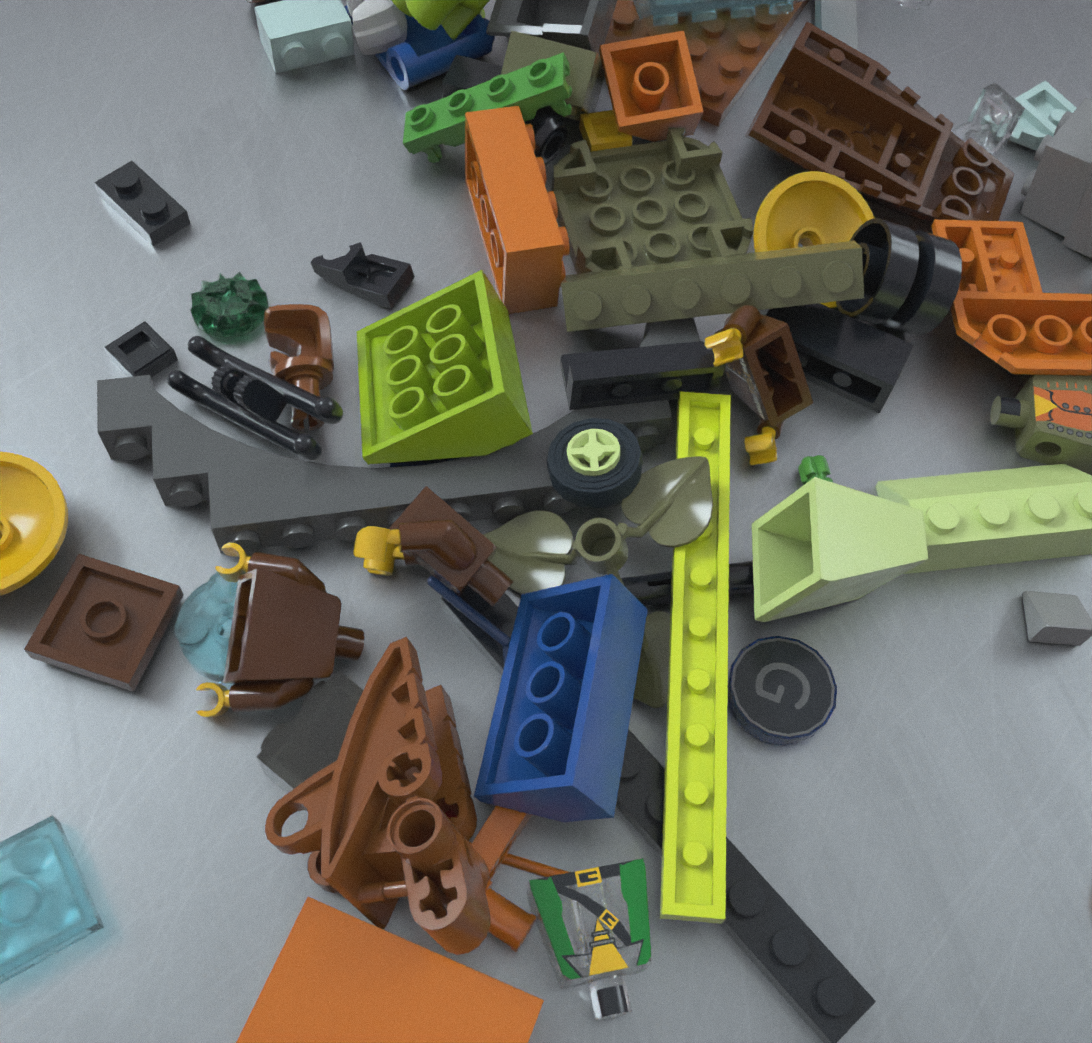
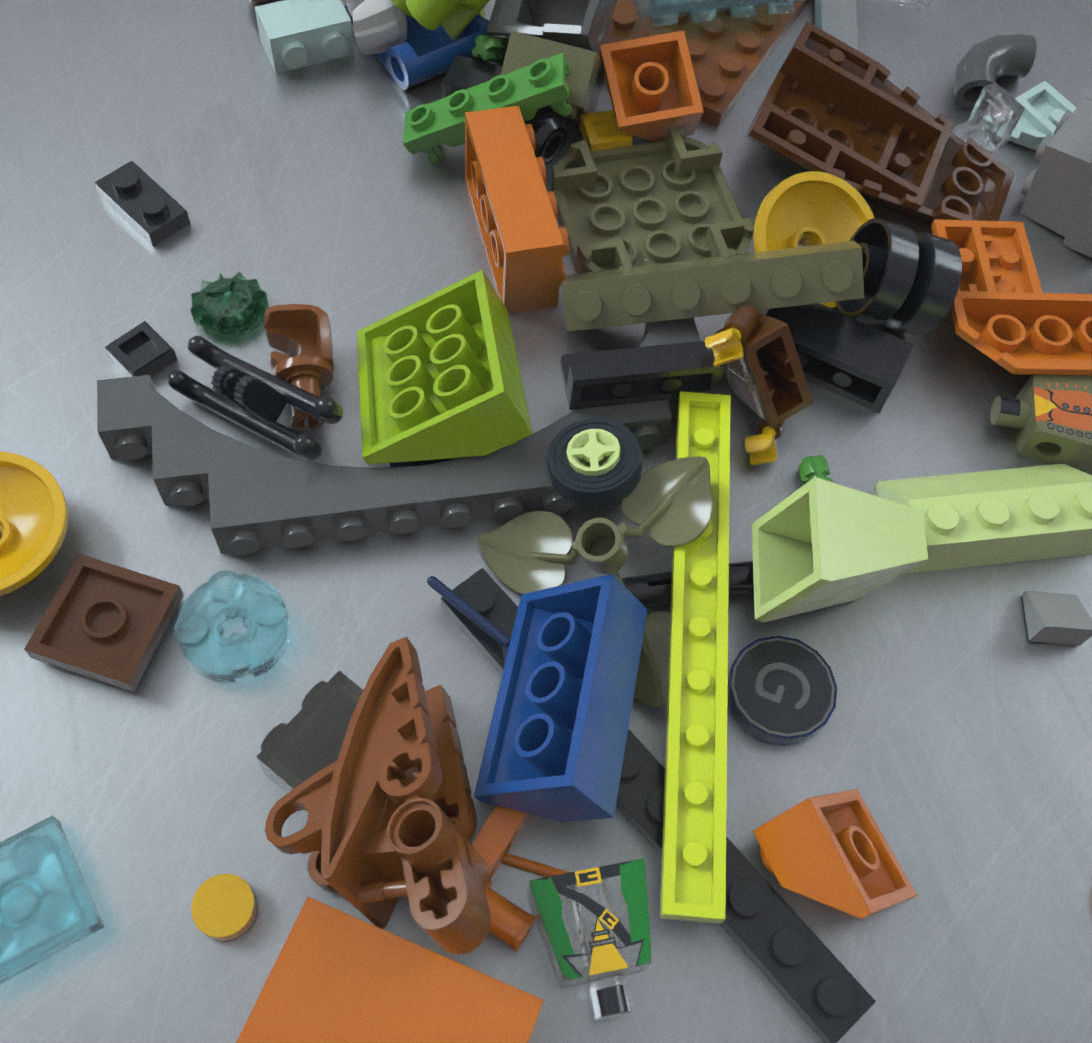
reddish brown torso [196,543,365,717] -> none
black slope [310,242,415,309] -> none
reddish brown torso [353,486,514,607] -> none
none -> yellow tile [191,874,257,941]
none -> bright green axle [471,35,509,63]
none -> orange slope [753,789,917,919]
none -> dark grey cylinder [953,34,1037,110]

